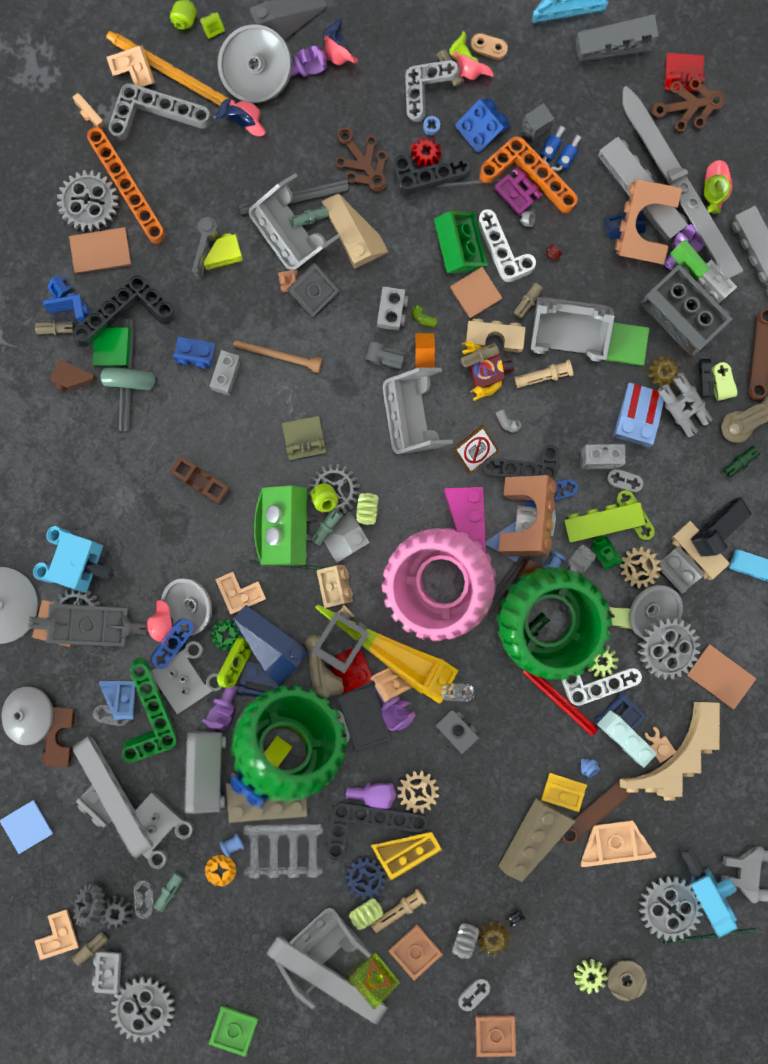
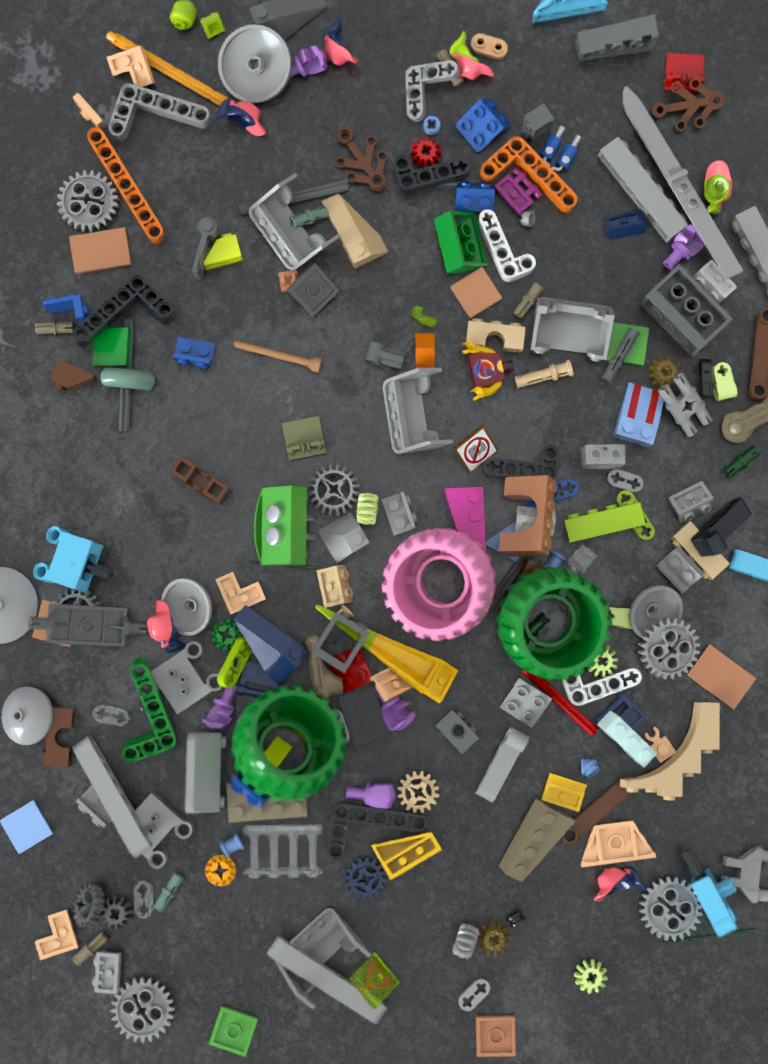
blue tile [47,275,73,298] -> none
medium blue wing [99,681,137,719] -> none
blue beam [151,618,193,669] -> none
light grey brick [210,350,241,396] -> none
lime head [311,483,338,512] -> none
sand green pin [311,508,343,545] -> none
yellowish green gear [349,899,383,930] -> none
tan pin [371,888,427,933] -> none
light grey brick [377,287,408,331] -> none
nougat tile [388,924,443,981] -> none
clear beam [441,684,474,701] -> none
dark tan axle [461,343,499,367] -> none
light grey arm [496,410,521,433] -> none
clear red plate [546,244,563,260] -> none
green hips [591,535,623,571] -> none
dark tan plate [607,960,647,1001] -> none
nougat arch [615,178,682,264] -> none
tan gear [620,546,663,588] -> none
bright green tile [670,240,709,281] -> none
none -> light grey bracket [381,491,418,536]
none -> blue bracket [455,181,495,212]
none -> light grey beam [475,727,530,803]
none -> light grey hinge [500,678,552,728]
none -> hair [594,867,647,902]
none -> dark grey pin [601,328,640,383]
none -> light grey bracket [668,481,714,523]

